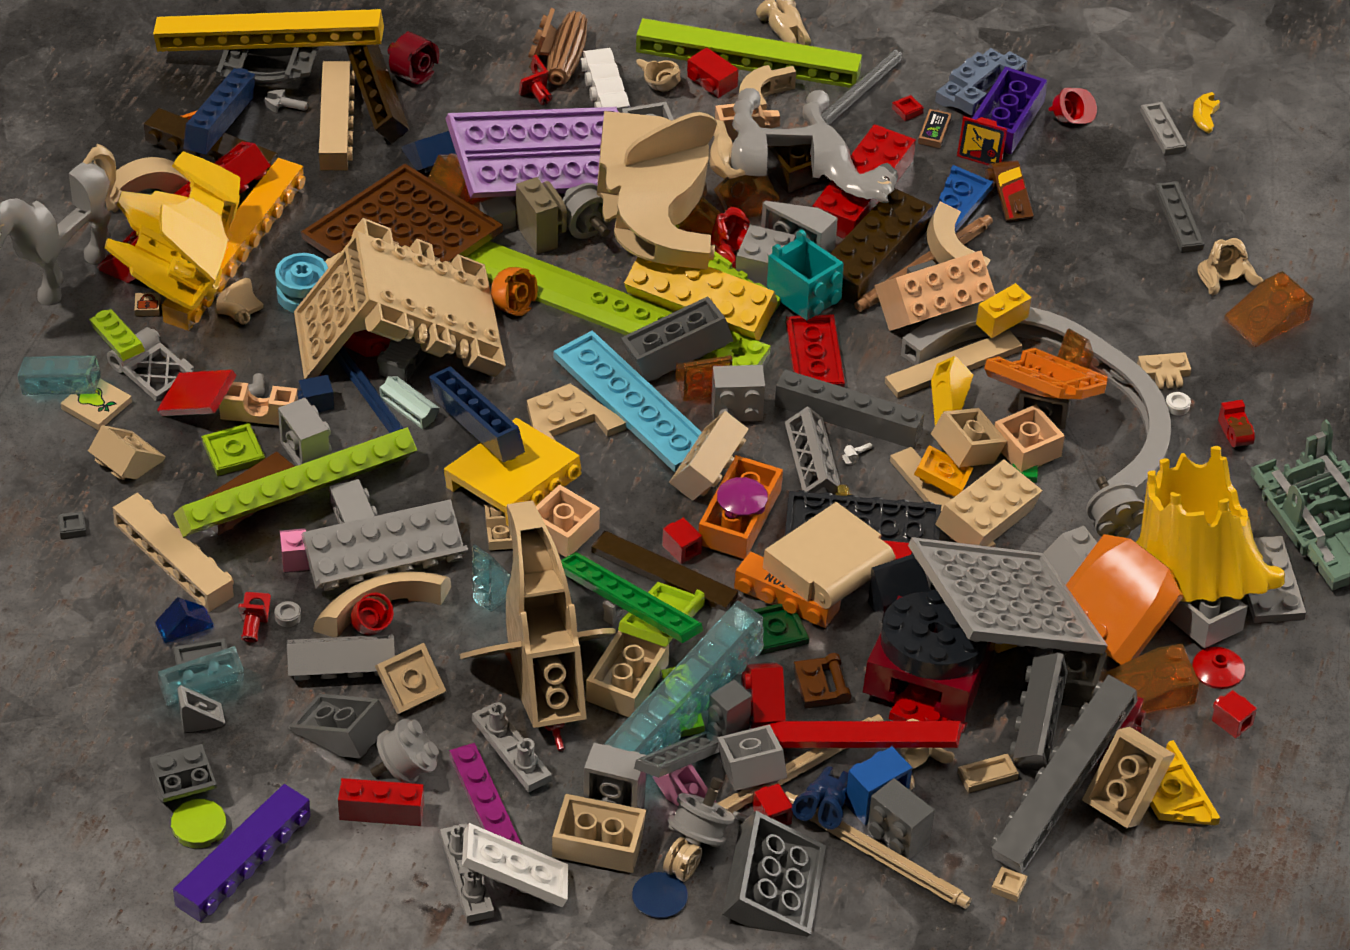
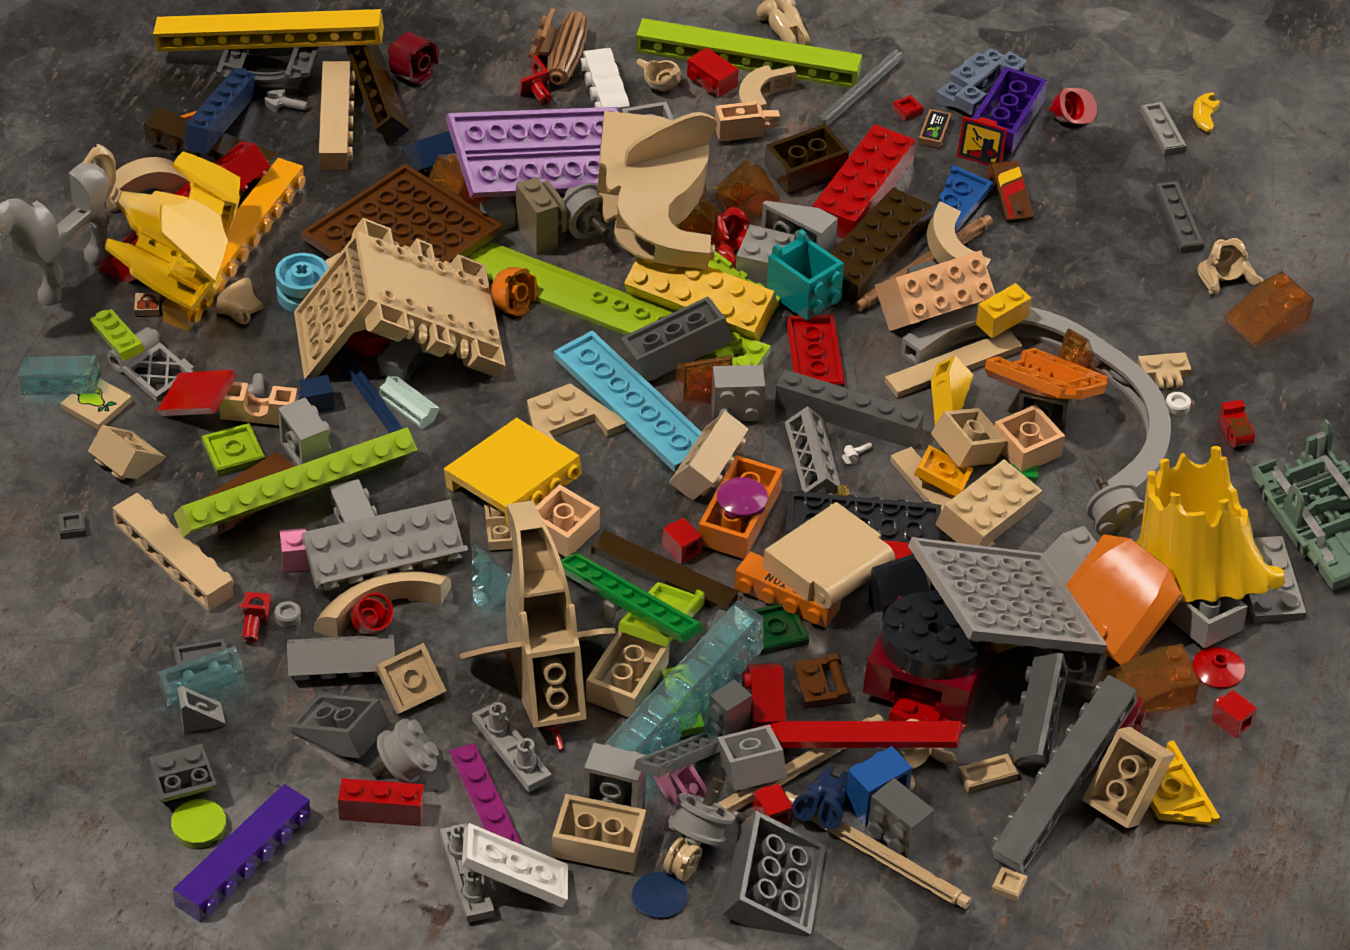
clear blue slope [155,597,214,644] -> none
dark blue brick [429,366,525,463] -> none
light grey animal [709,88,898,203] -> none

